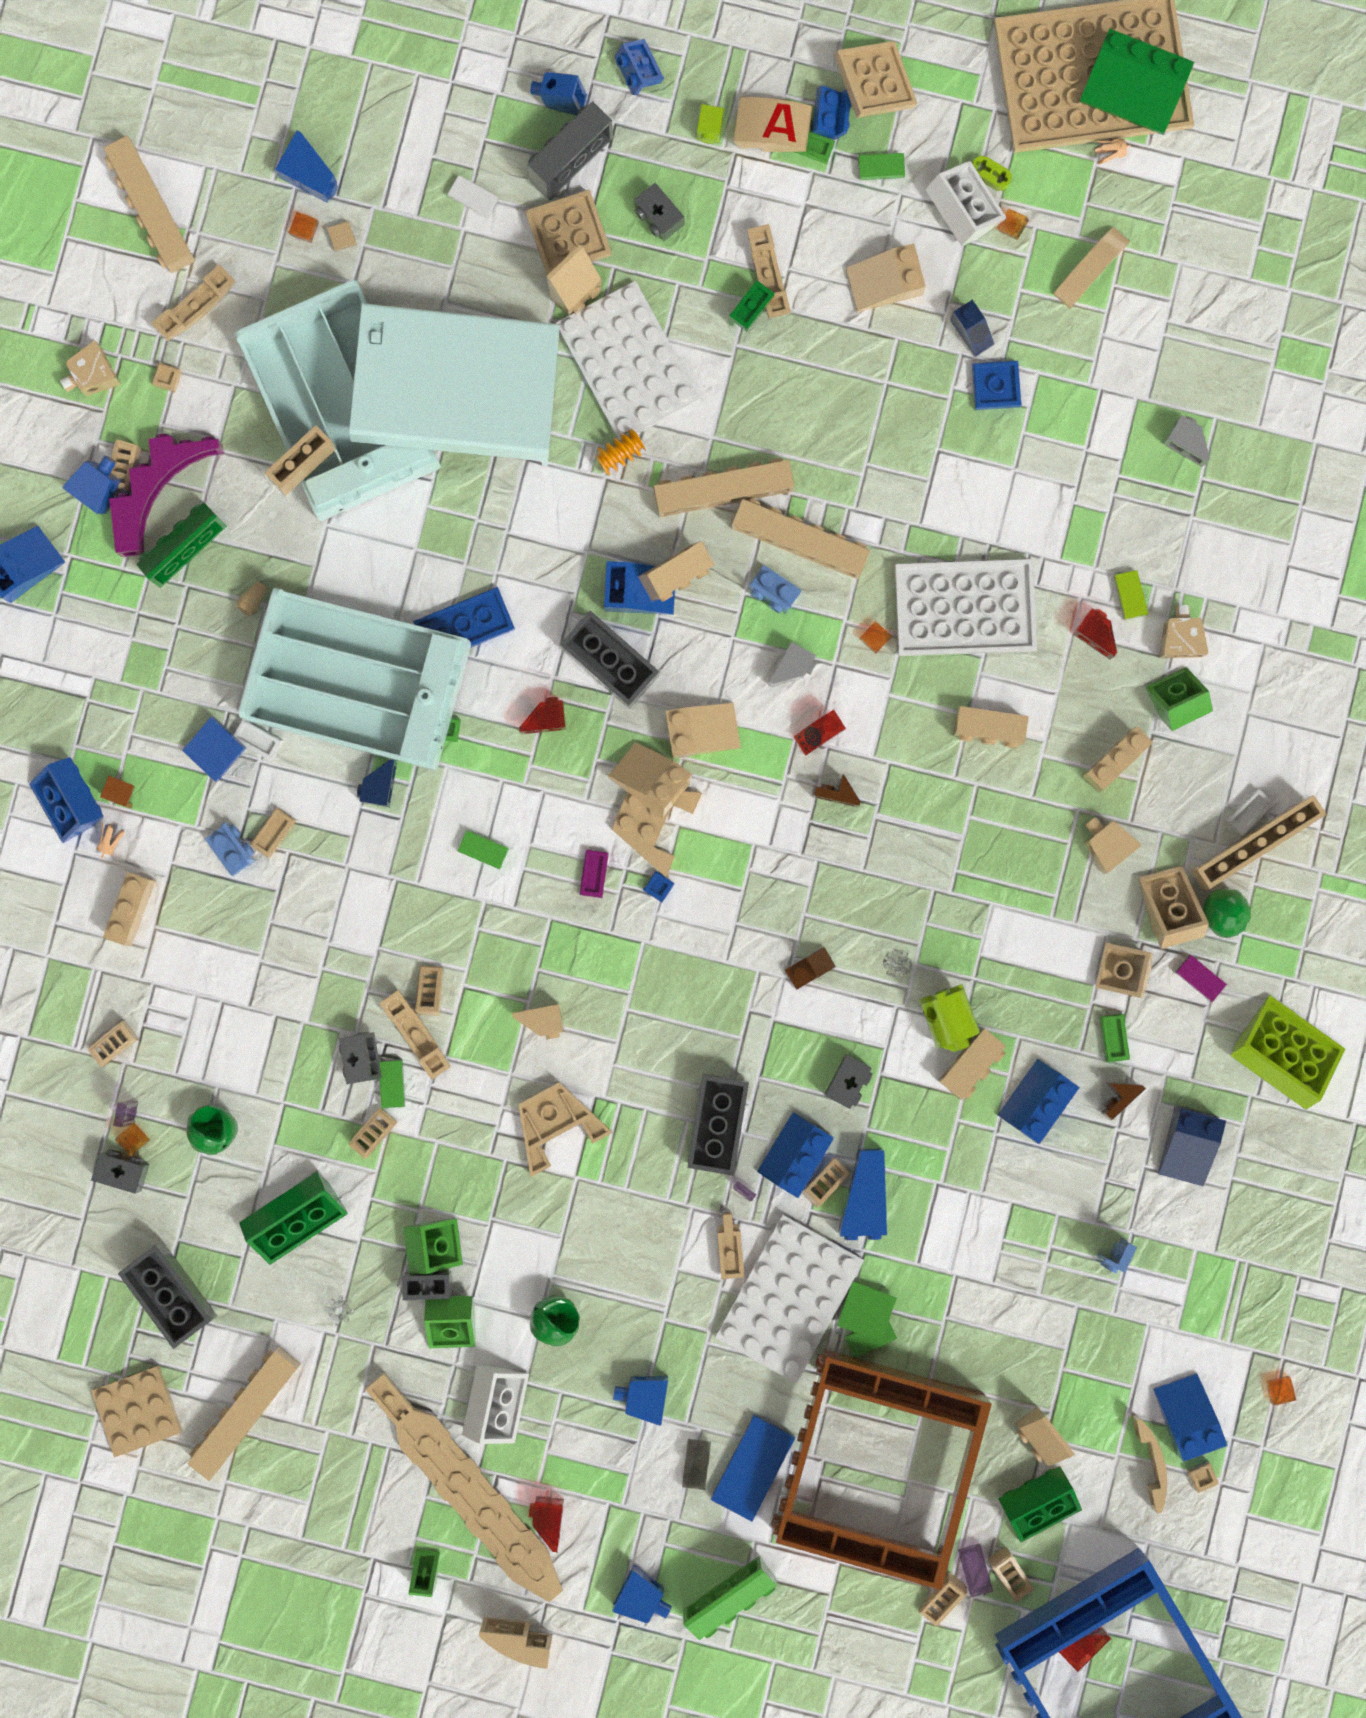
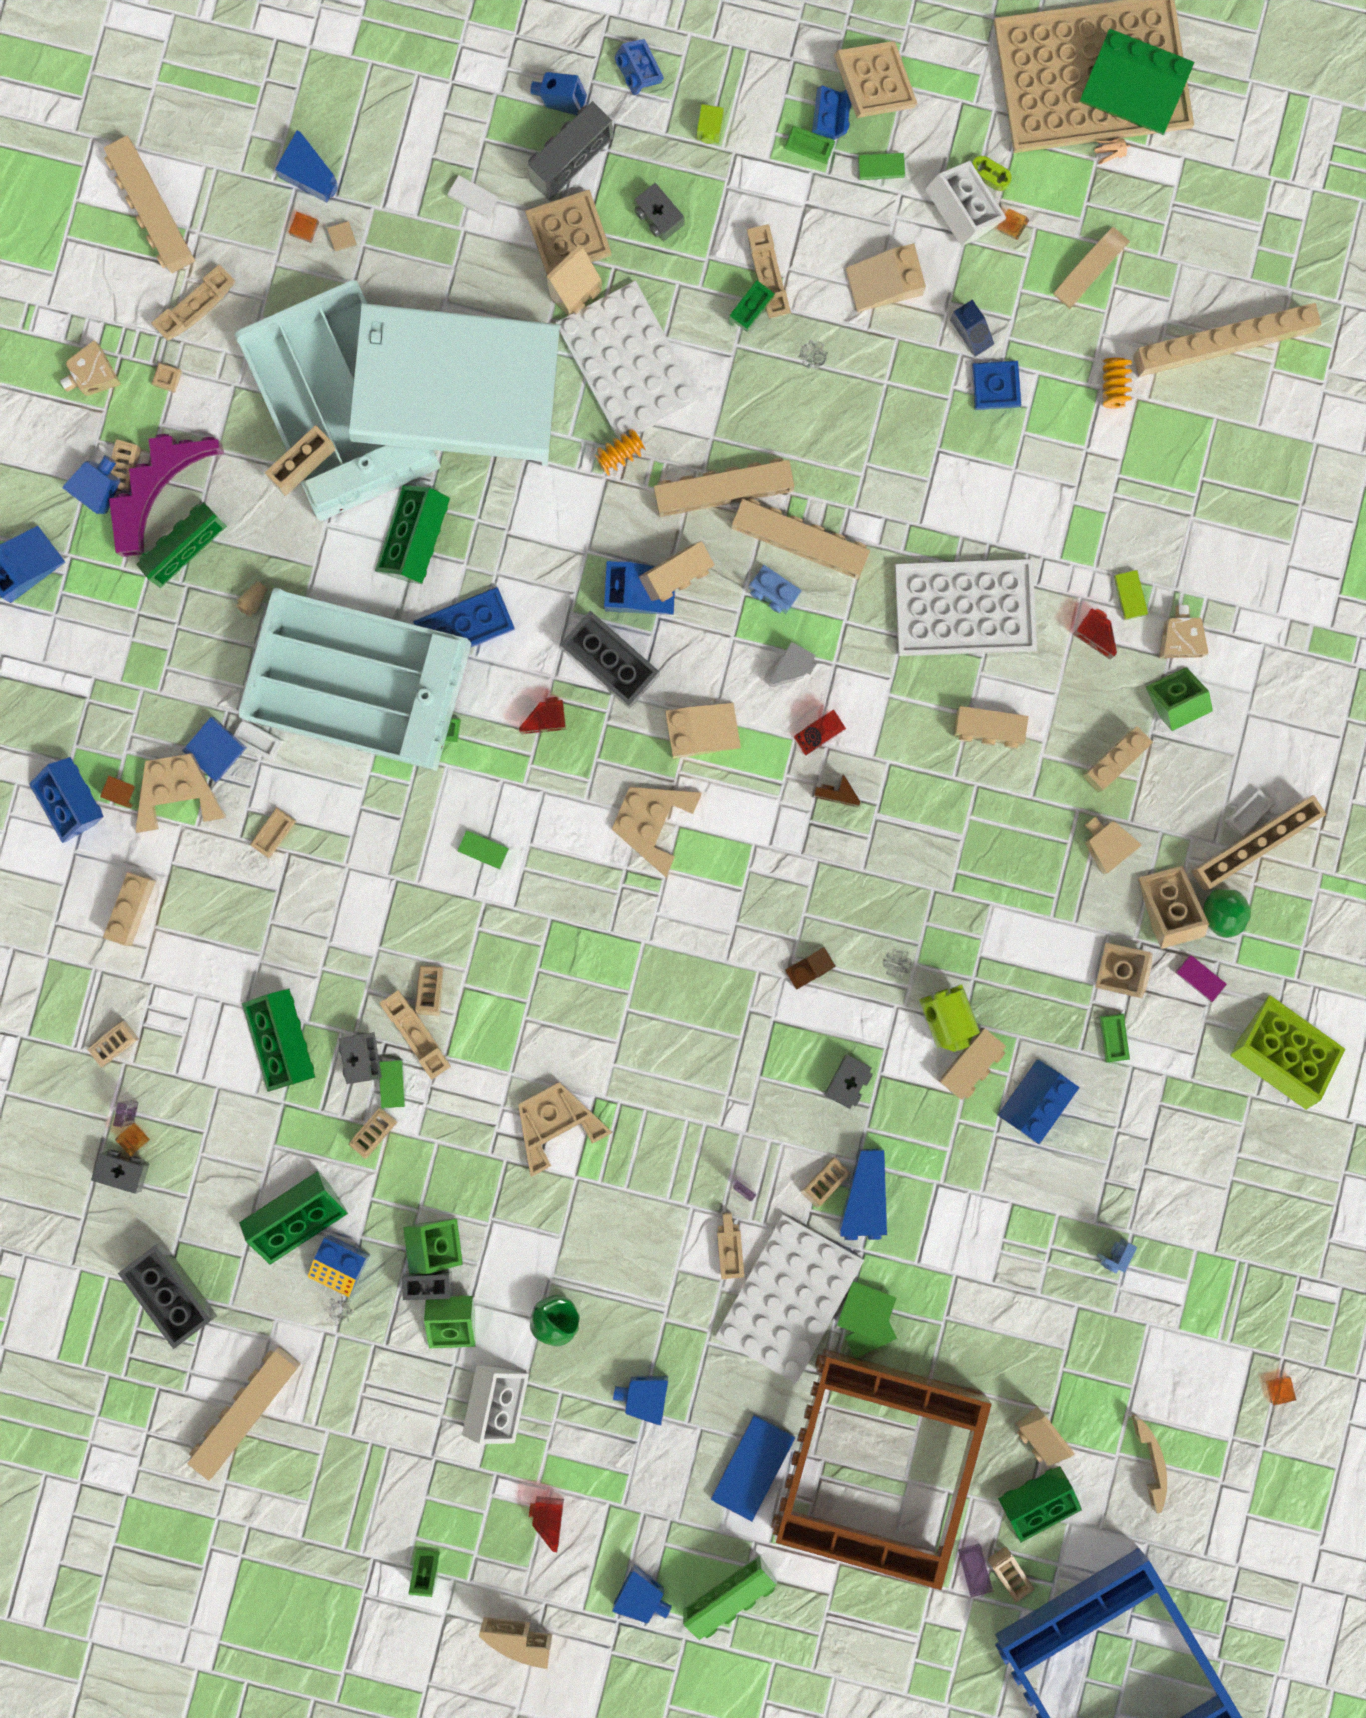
tan plate [91,1365,182,1458] -> none
light nougat piece [96,823,125,859] -> none
green piece [186,1105,238,1155] -> none
medium blue bracket [205,822,256,877] -> none
dark blue slope [357,760,397,808] -> none
tan plate [365,1372,563,1602] -> none
tan slope [512,1004,564,1040] -> none
magenta tile [579,849,609,898] -> none
tan slope [608,742,692,818] -> none
blue tile [643,871,675,903] -> none
clear smoke slope [682,1439,711,1490] -> none
dark grey brick [687,1074,749,1176] -> none
tan slope [733,97,812,152] -> none
blue slope [757,1112,834,1198] -> none
clear orange plate [859,621,892,654] -> none
tan slope [918,1572,967,1627] -> none
clear red slope [1059,1628,1111,1672] -> none
reddish brown slope [1101,1082,1146,1120] -> none
blue slope [1153,1373,1228,1462] -> none
dark blue slope [1158,1107,1226,1186] -> none
light grey slope [1163,416,1210,467] -> none
tan tile [1187,1460,1219,1493] -> none
none -> tan wing [136,754,226,833]
none -> green slope [242,988,316,1092]
none -> blue slope [308,1235,370,1297]
none -> green slope [375,485,450,584]
none -> clear gear [798,339,828,370]
none -> light orange piece [1102,357,1132,409]
none -> tan brick [1133,303,1322,377]

